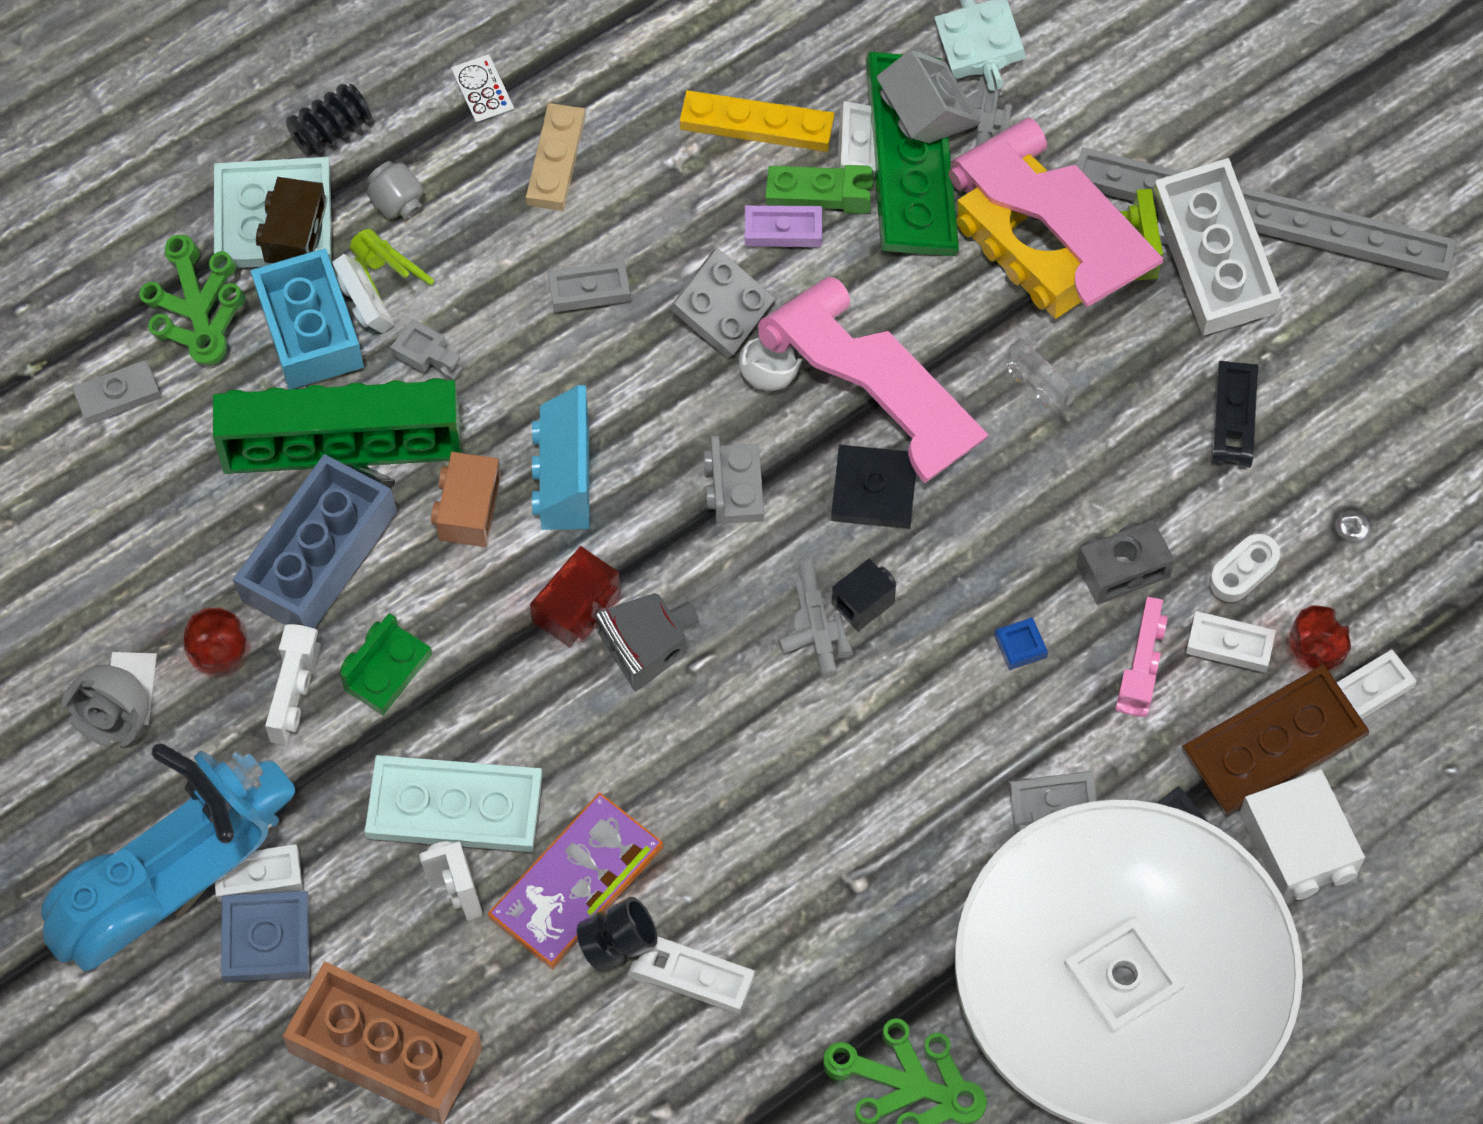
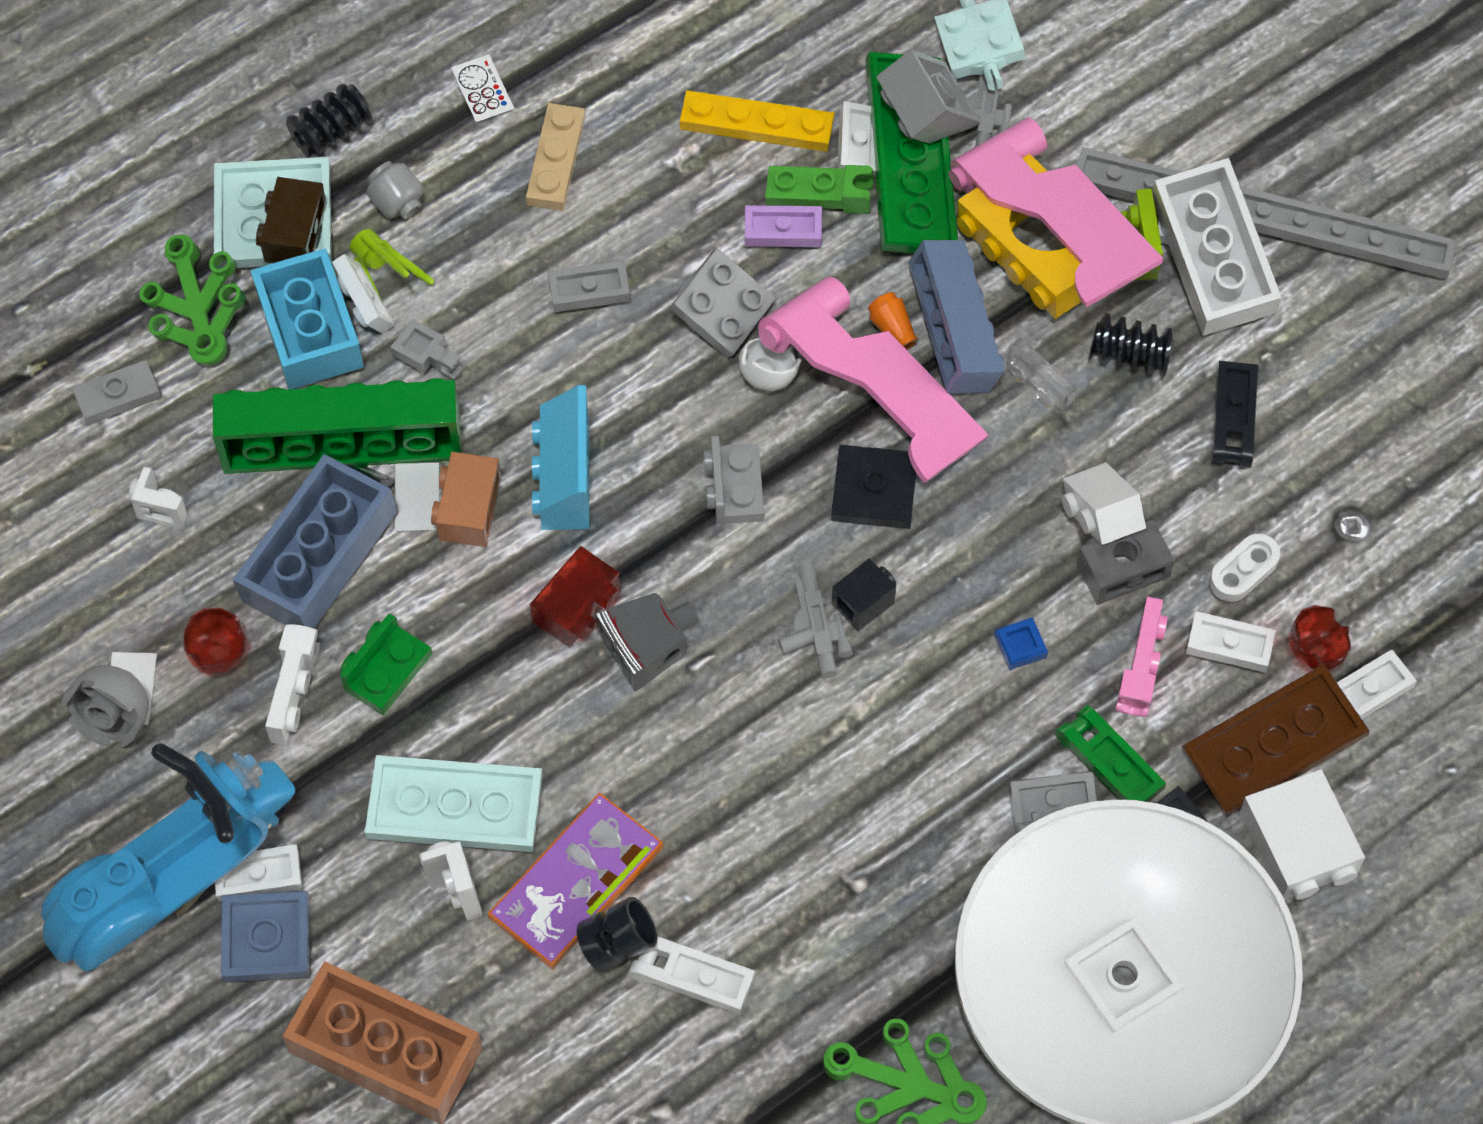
none -> white bracket [129,467,188,529]
none -> white sticker [395,463,439,531]
none -> orange cone [867,292,918,350]
none -> sand blue brick [908,240,1004,394]
none -> green plate [1055,705,1166,802]
none -> white brick [1062,463,1146,545]
none -> black piece [1088,313,1174,377]

